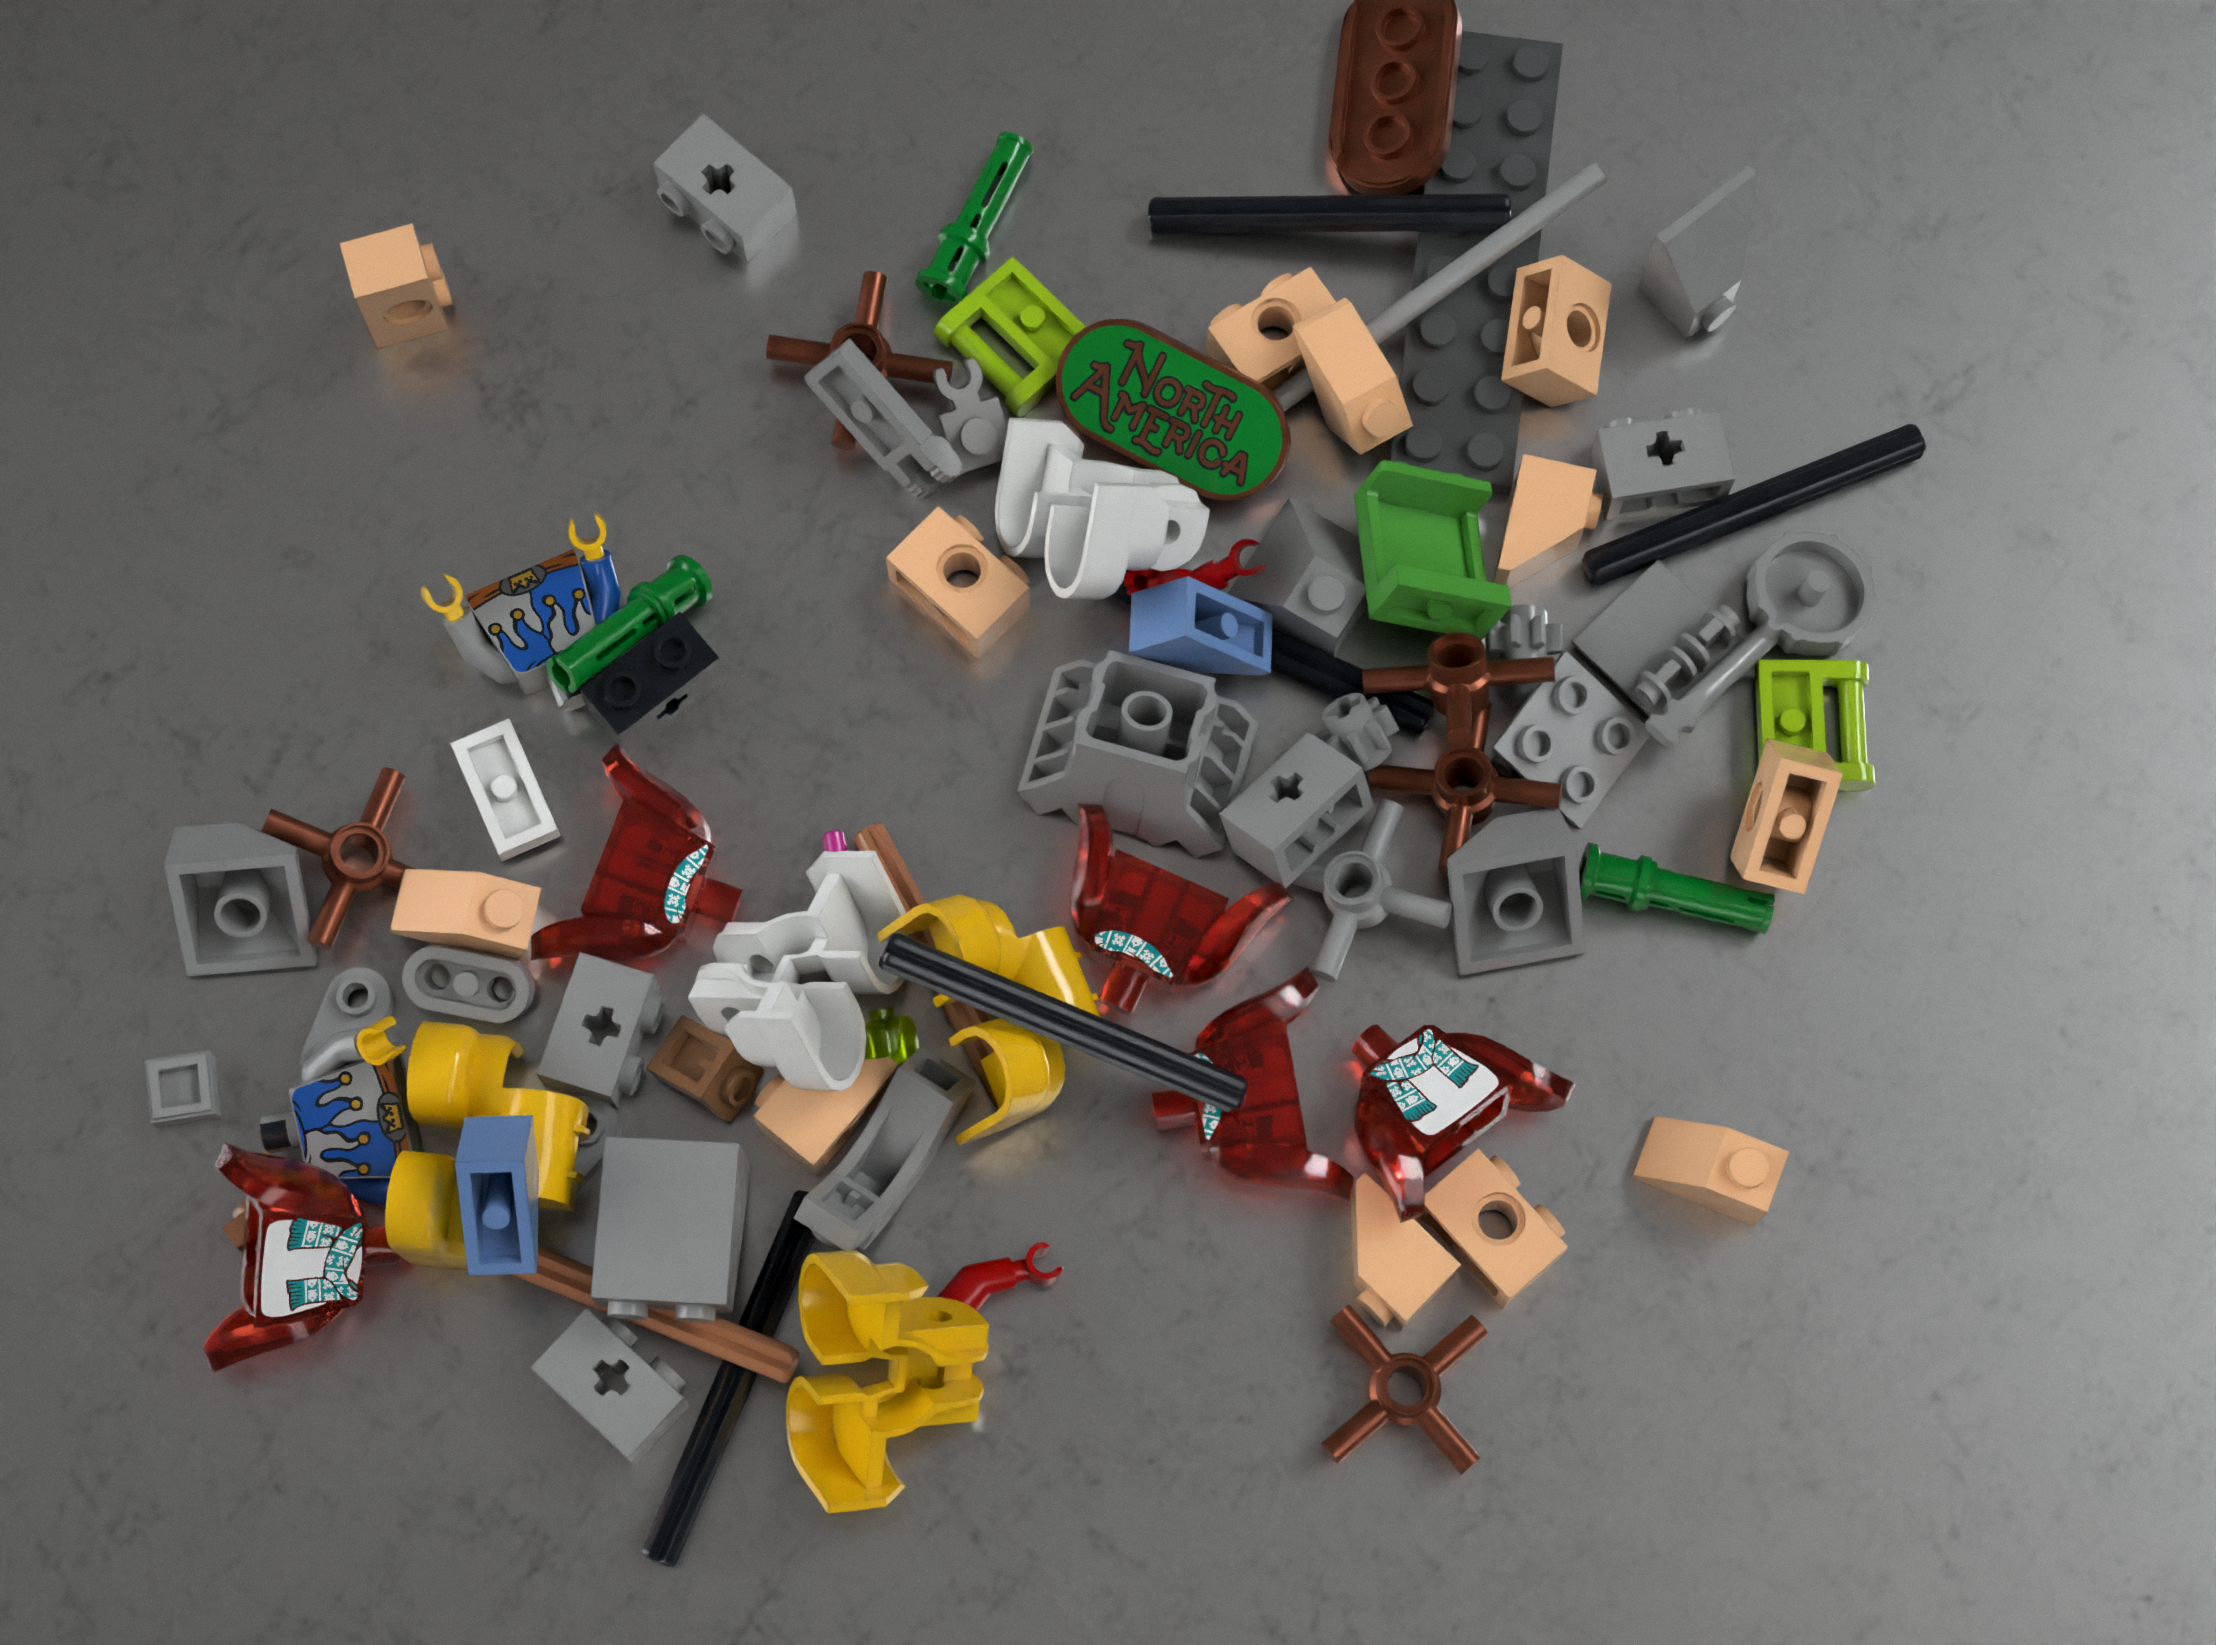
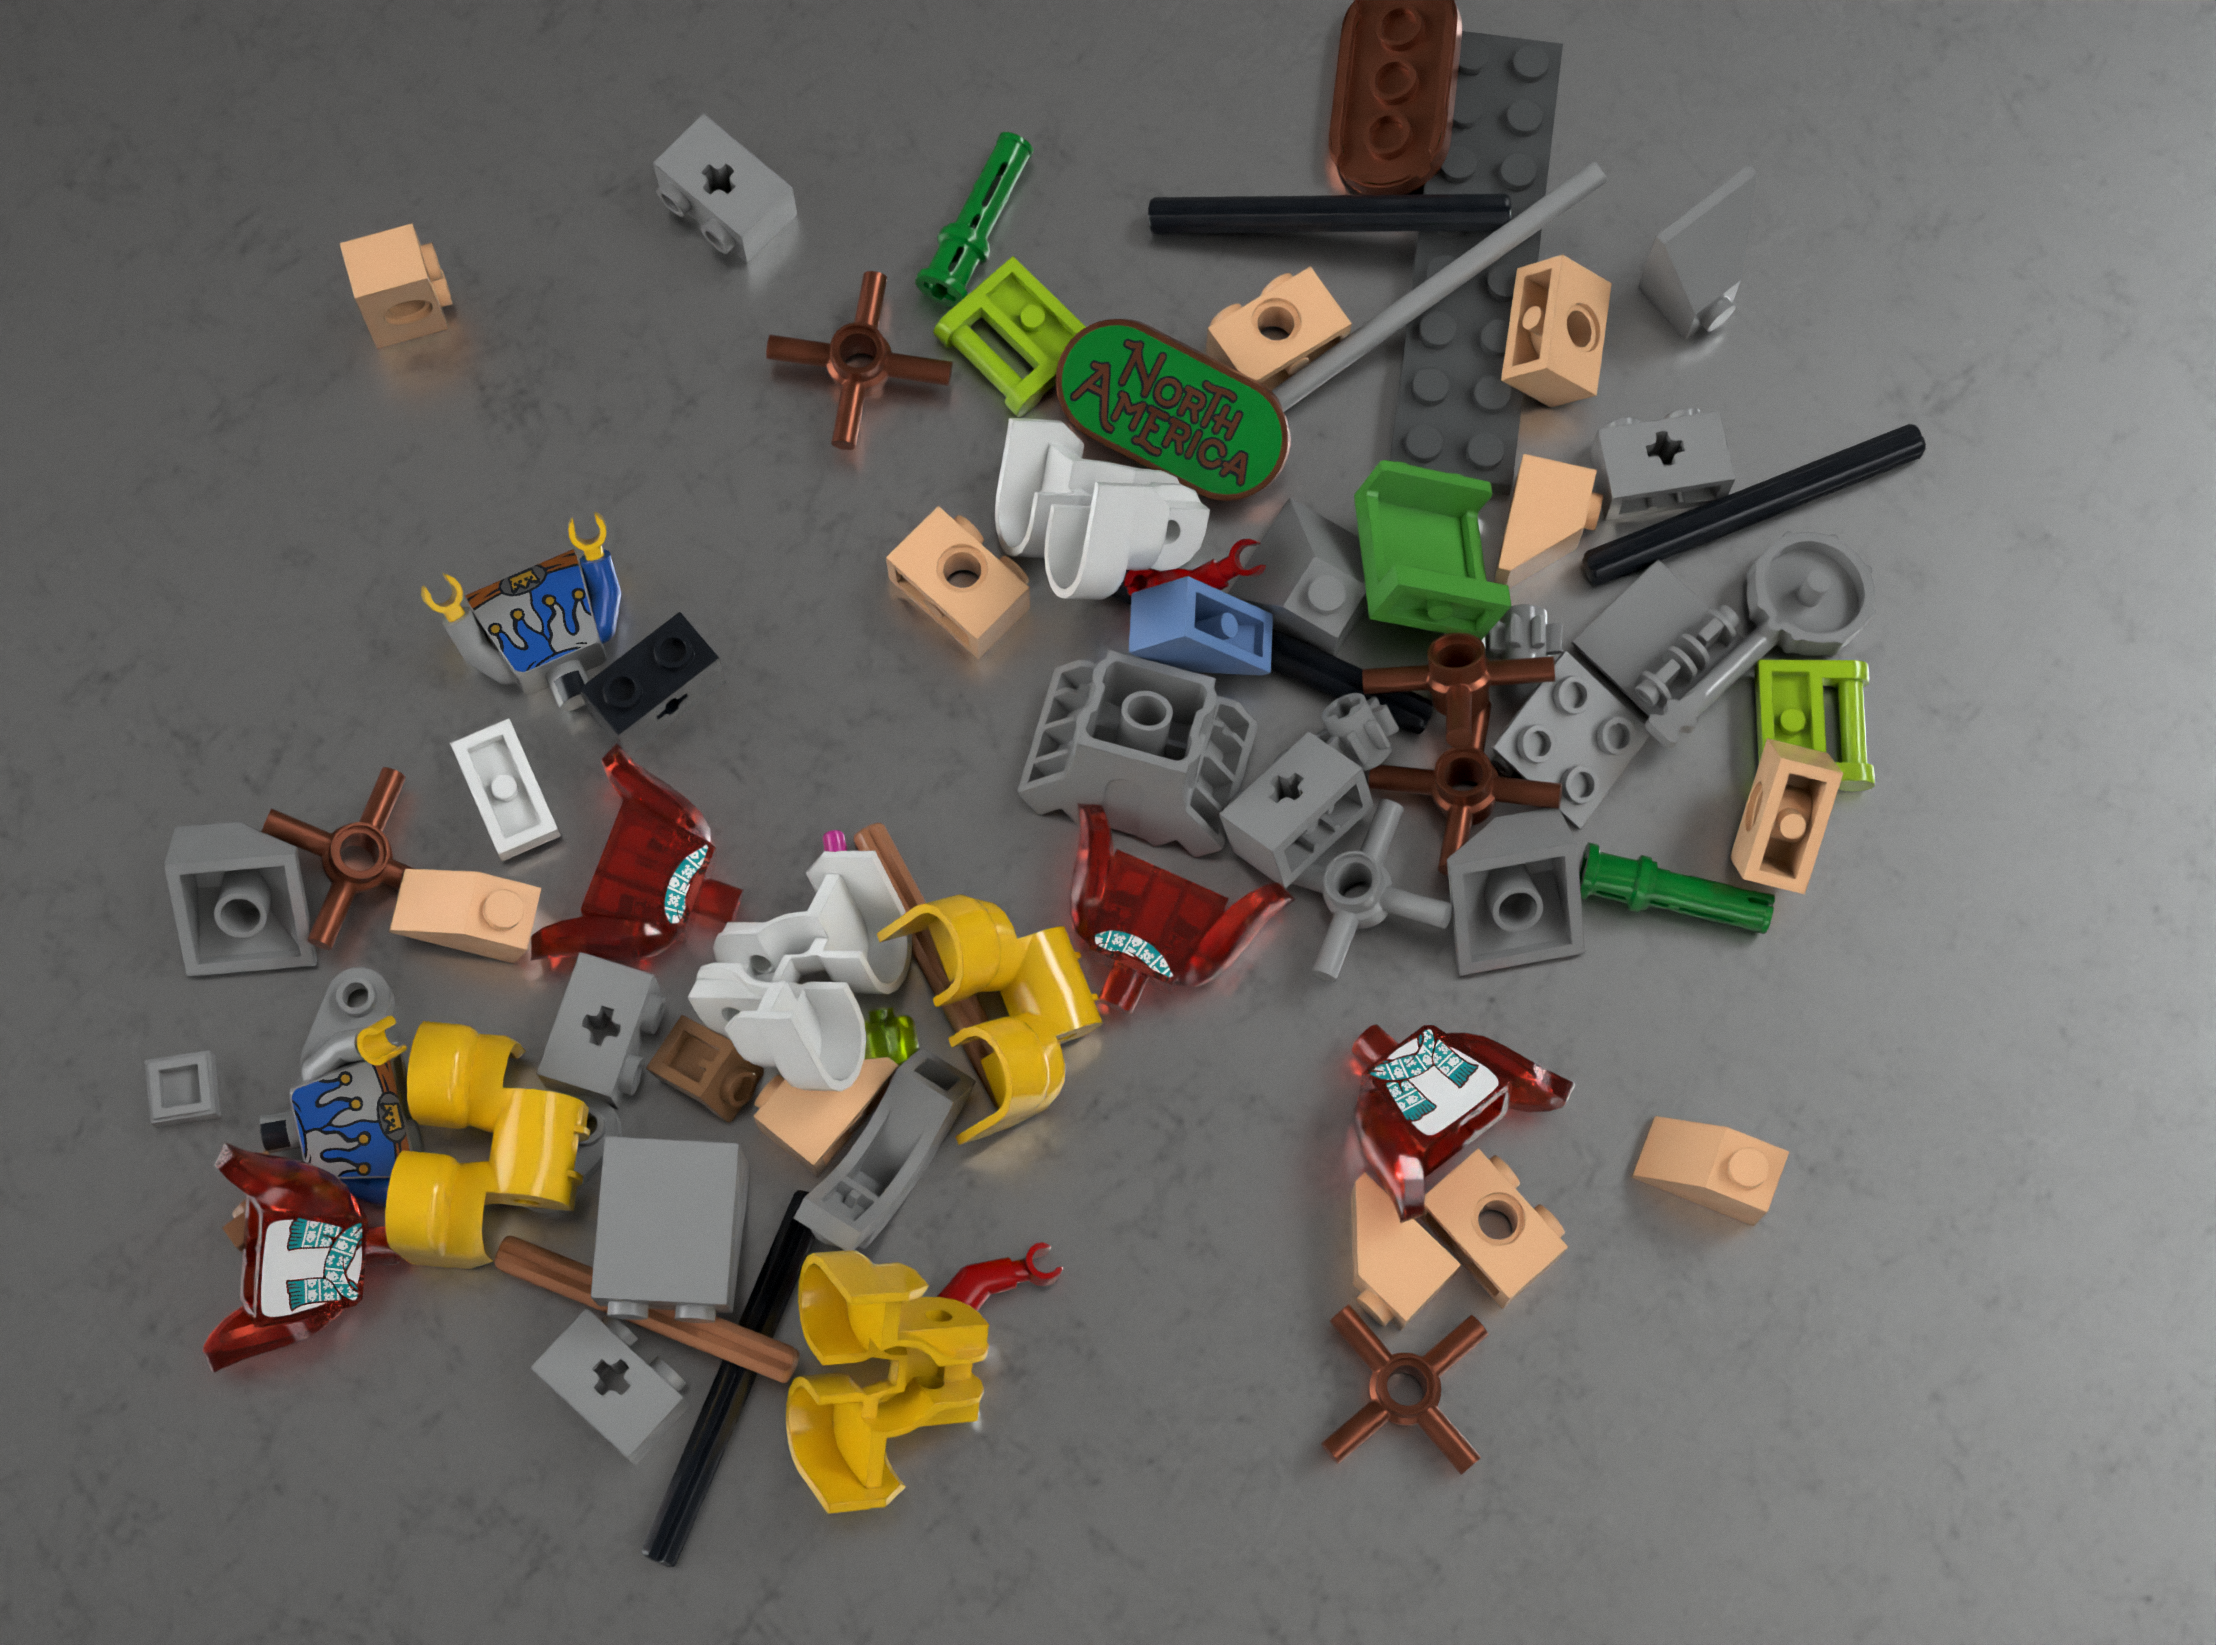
light grey plate [402,944,535,1023] -> none
medium blue slope [455,1115,539,1275] -> none
green pin [546,555,713,693] -> none
light grey hinge [804,338,963,500] -> none
black axle [878,933,1248,1112] -> none
light grey plate [933,358,1008,474] -> none
clear red torso [1152,965,1354,1202] -> none
light nougat slope [1292,298,1413,455] -> none

